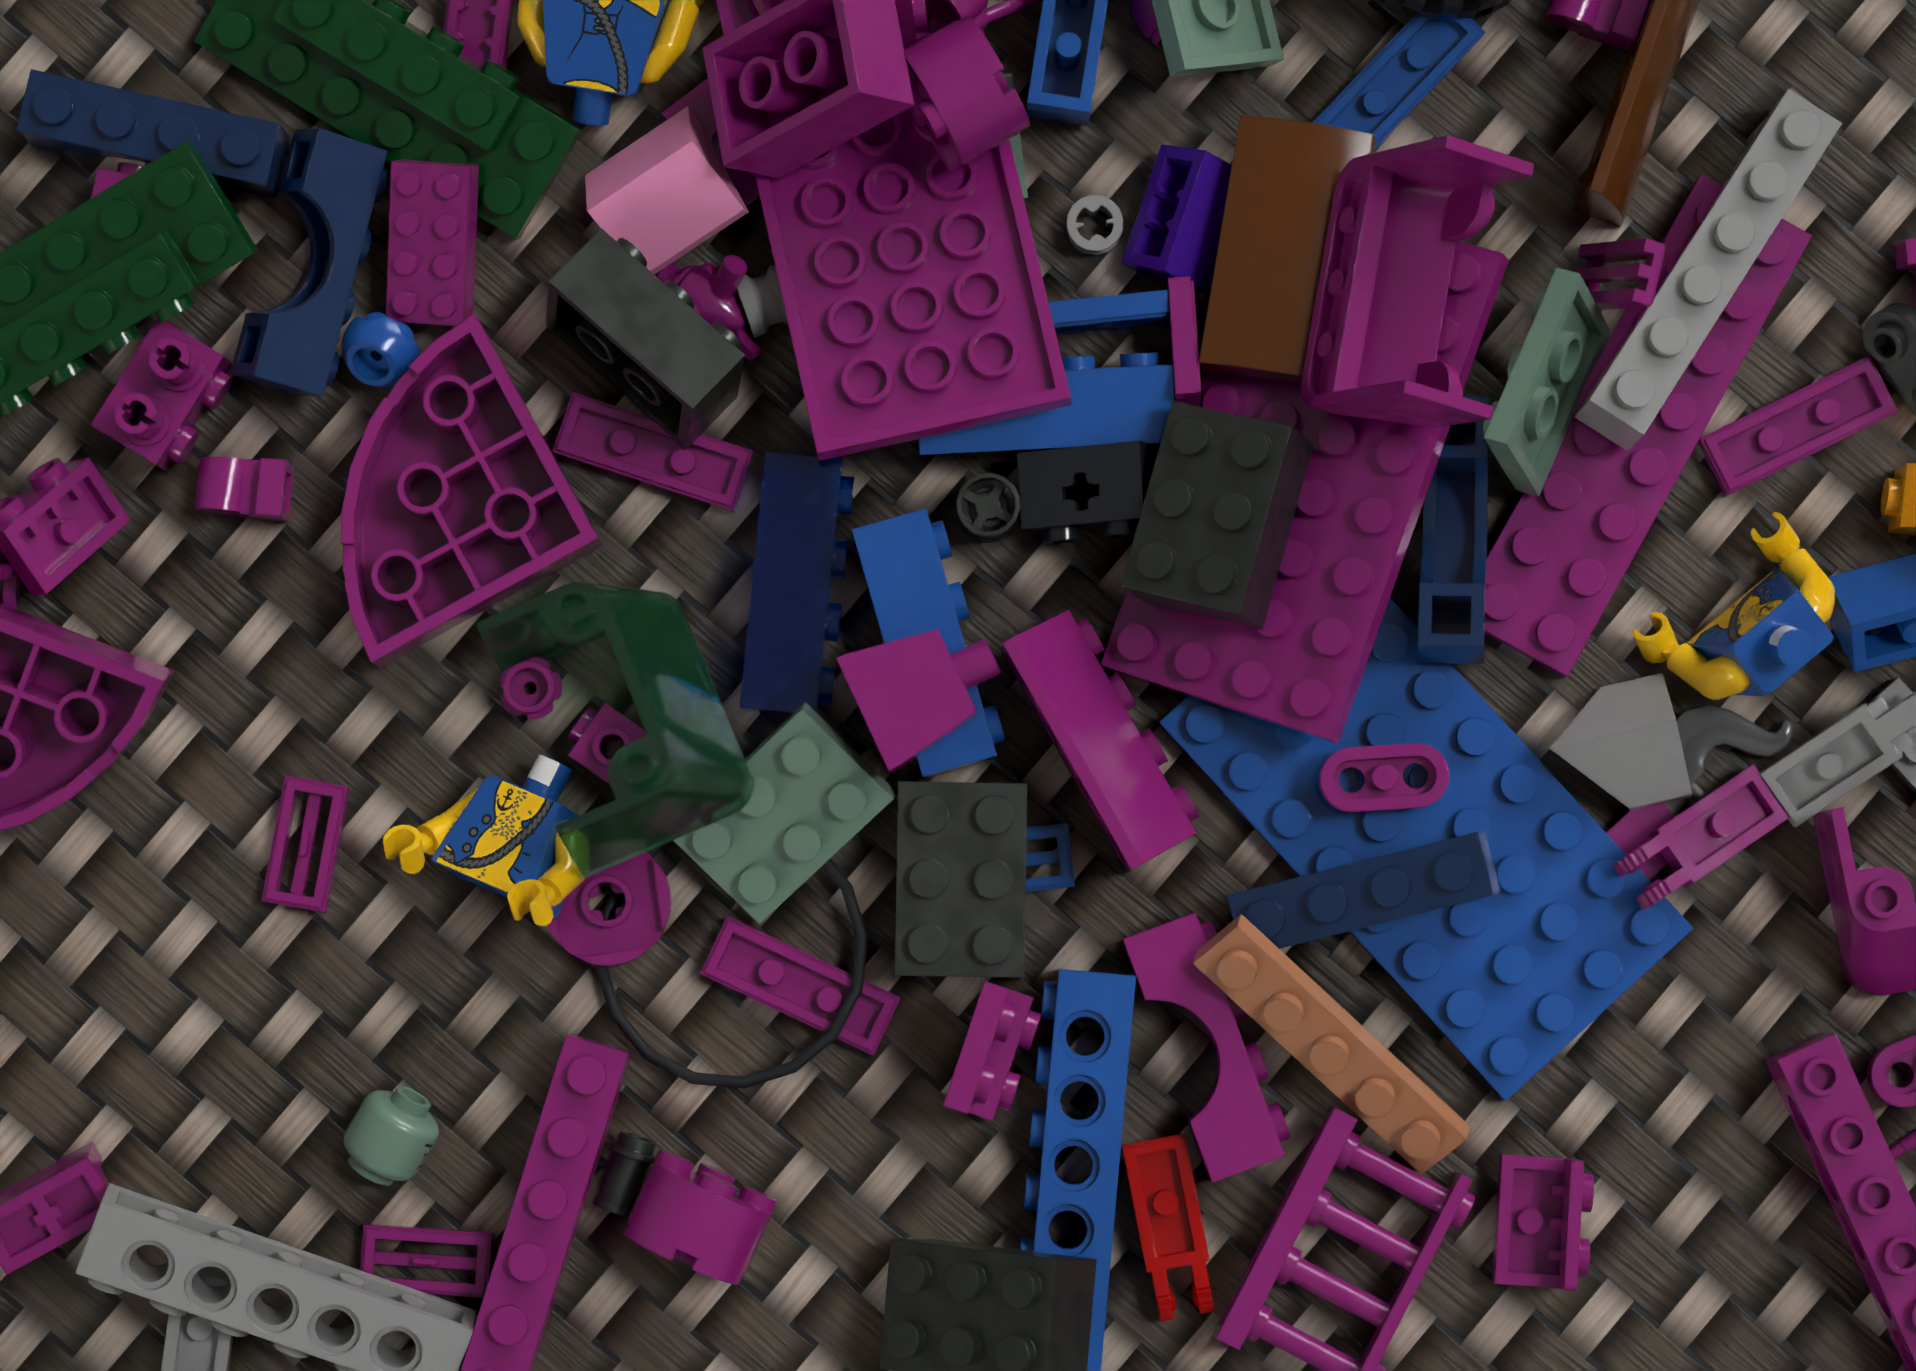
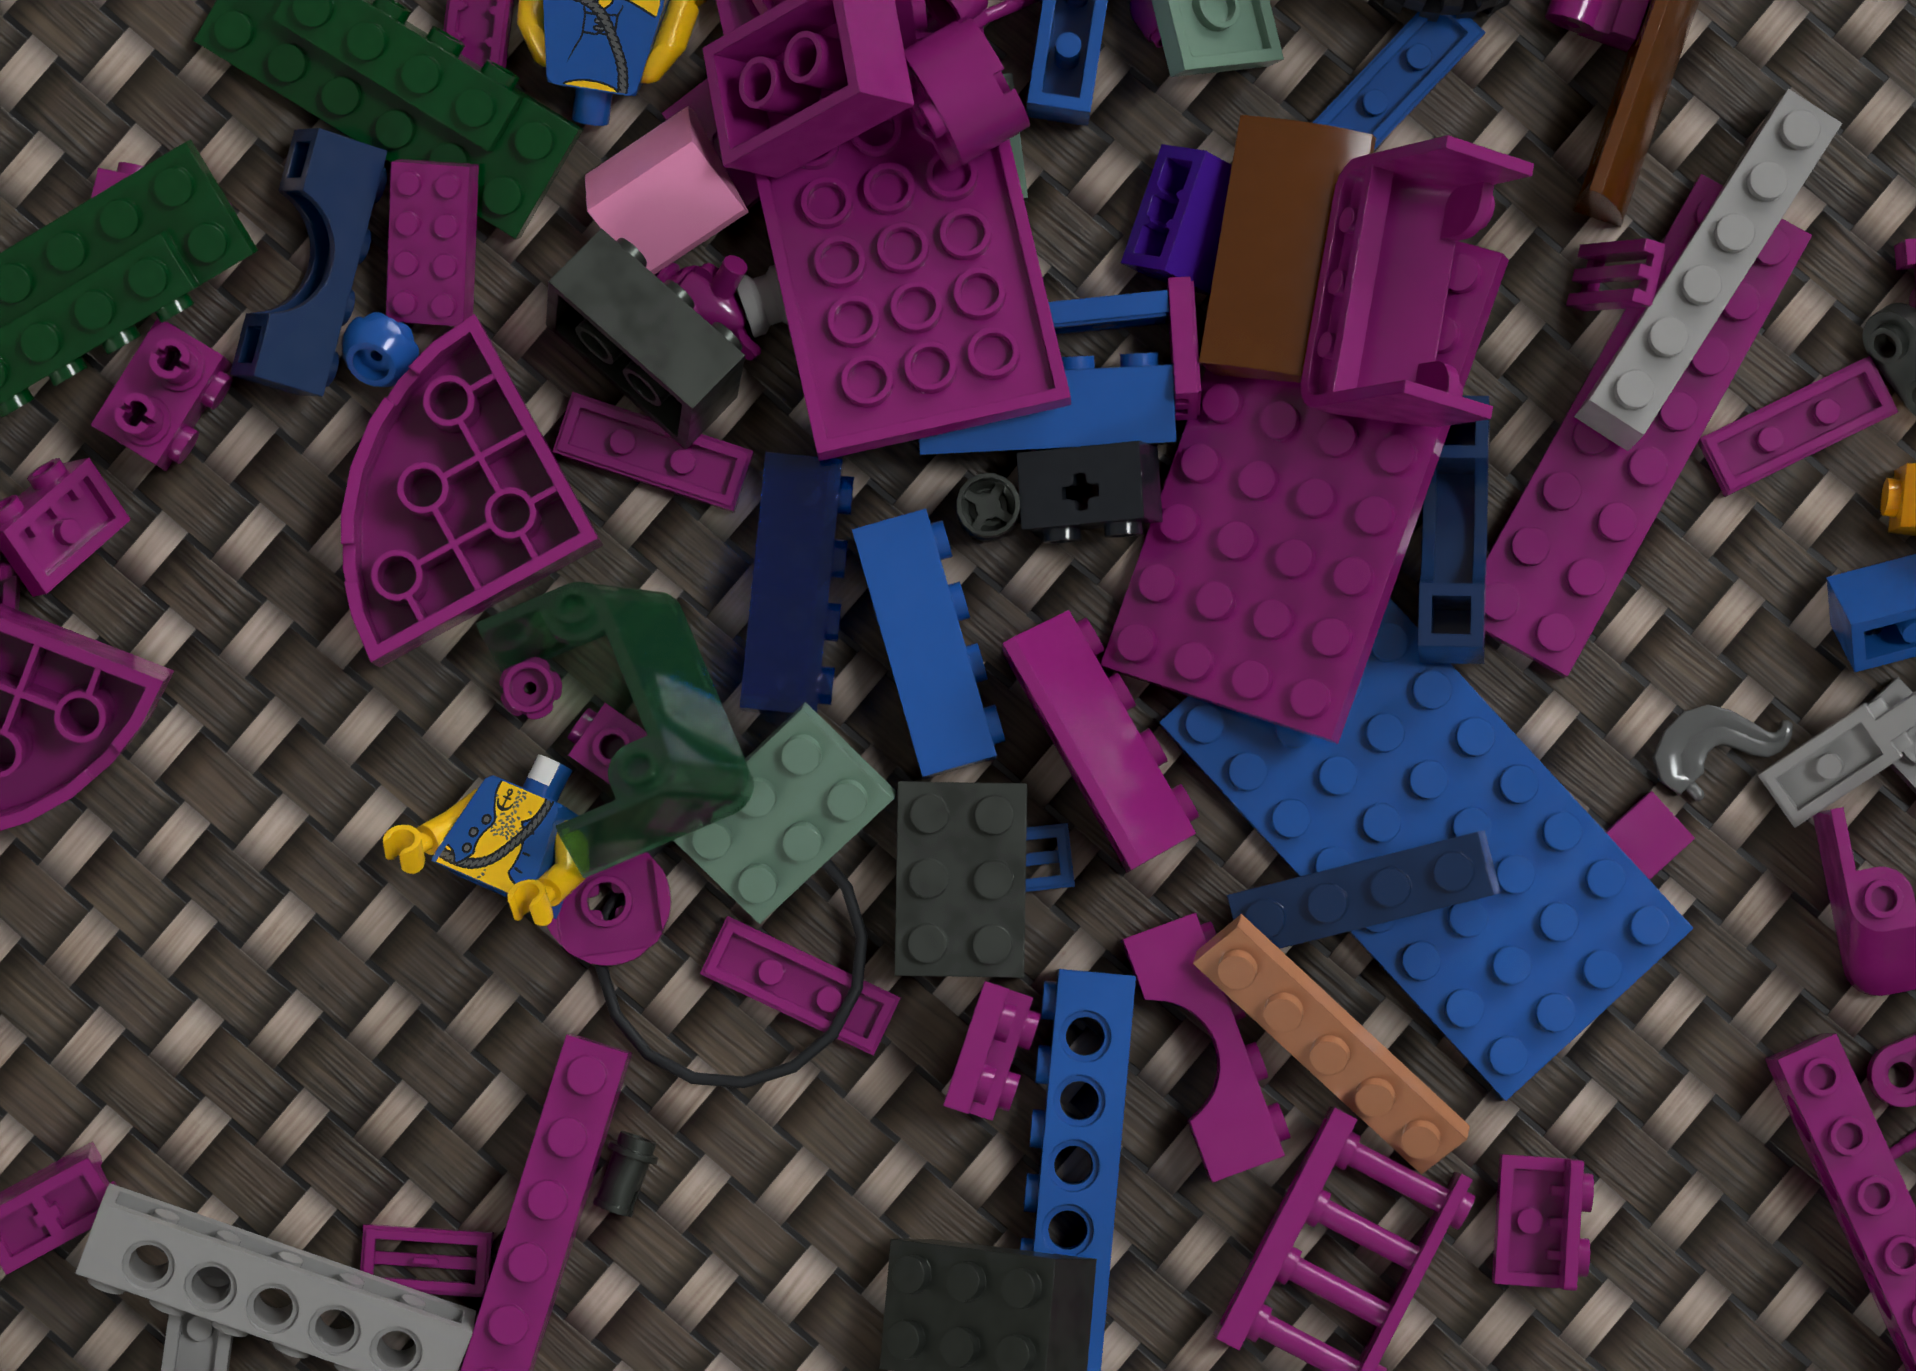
dark blue arch [16,69,291,198] -> none
magenta leg [194,457,295,522] -> none
magenta tile [261,775,351,913] -> none
sand green head [343,1086,439,1186] -> none
magenta brick [624,1149,778,1285] -> none
magenta torso [836,630,1001,773] -> none
light grey bush [1066,195,1123,256] -> none
pearl dark grey brick [1120,401,1314,630] -> none
red hinge [1121,1133,1214,1322] -> none
magenta plate [1319,743,1449,813] -> none
sand green plate [1483,267,1610,497] -> none
light grey slope [1549,673,1692,811] -> none
magenta hinge [1613,764,1790,910] -> none
torso [1632,512,1836,700] -> none

